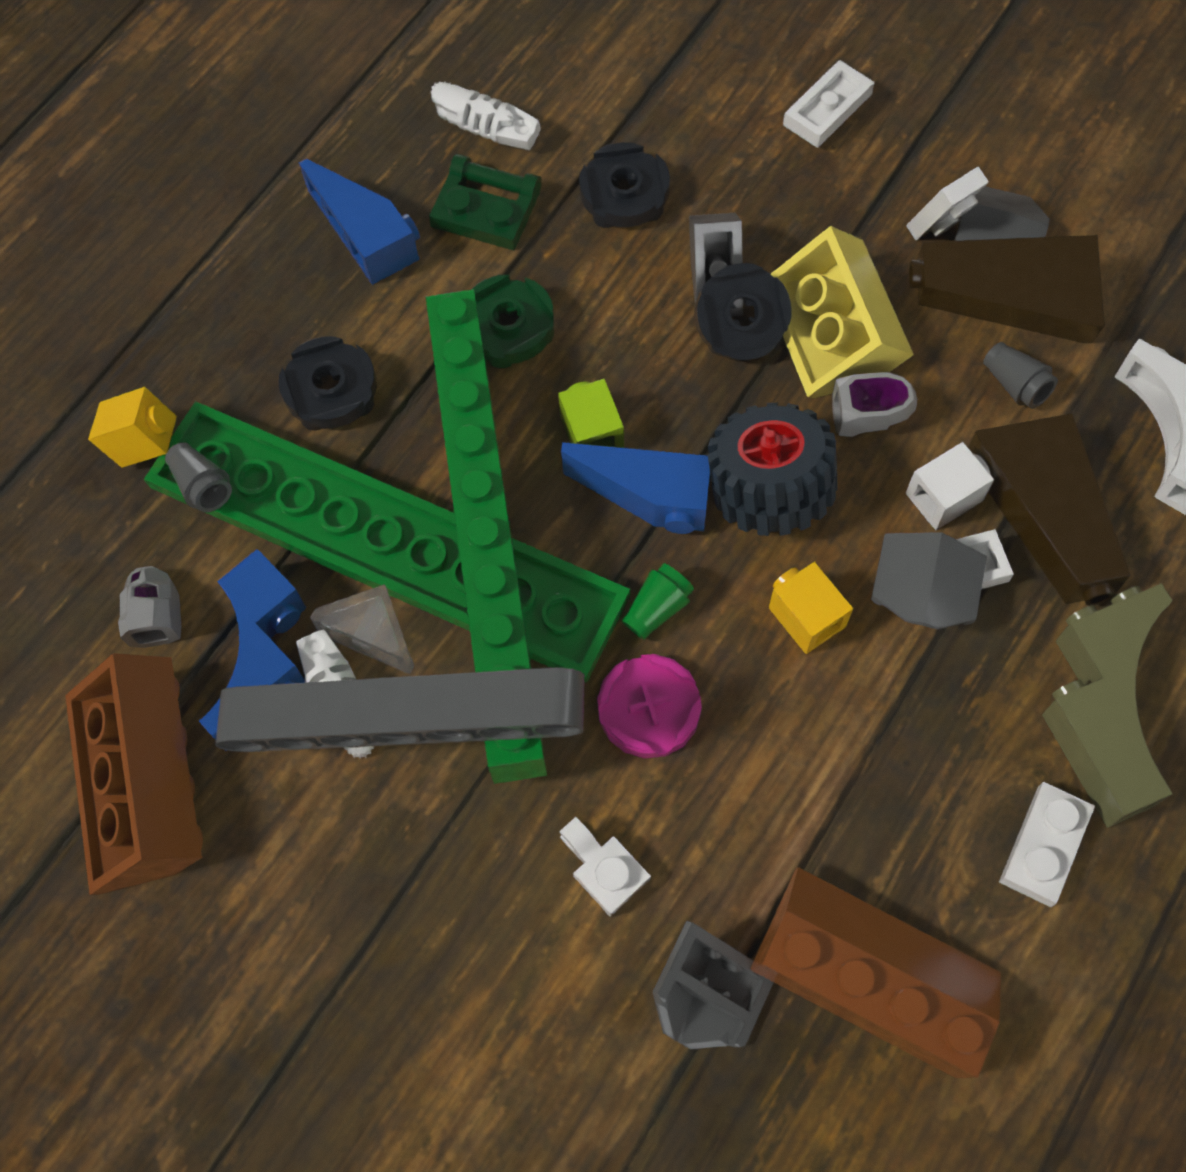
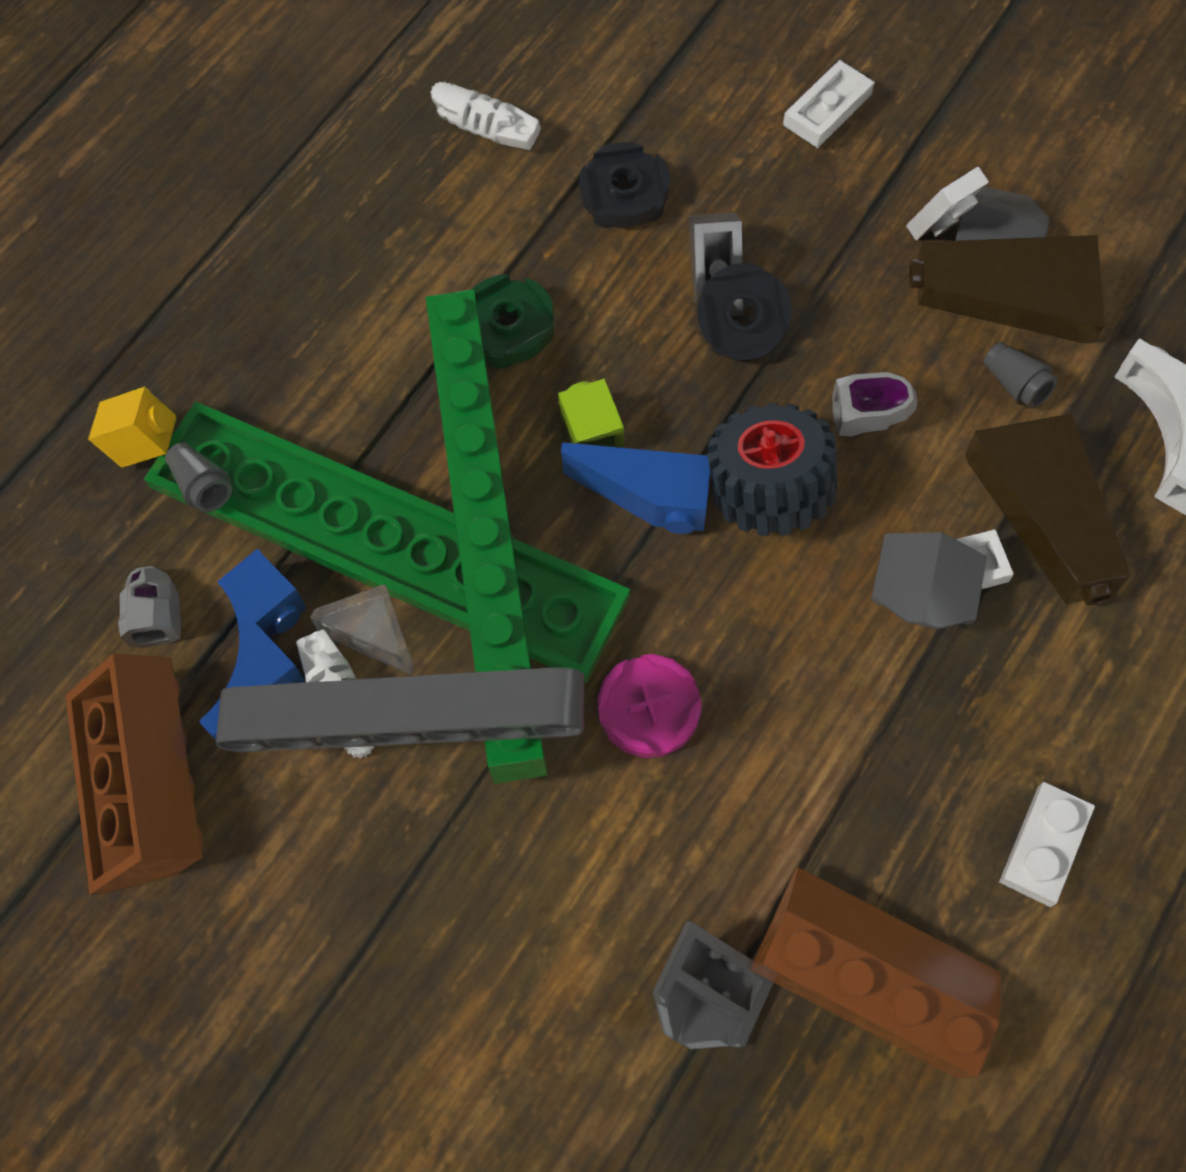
black plate [279,336,377,431] -> none
blue slope [299,159,420,285] -> none
dark green plate [429,153,542,251] -> none
white plate [560,817,651,917] -> none
green cone [621,563,694,640] -> none
yellow brick [769,561,853,654] -> none
light yellow slope [771,226,914,399] -> none
white brick [906,442,994,531] -> none
olive arch [1042,583,1173,828] -> none

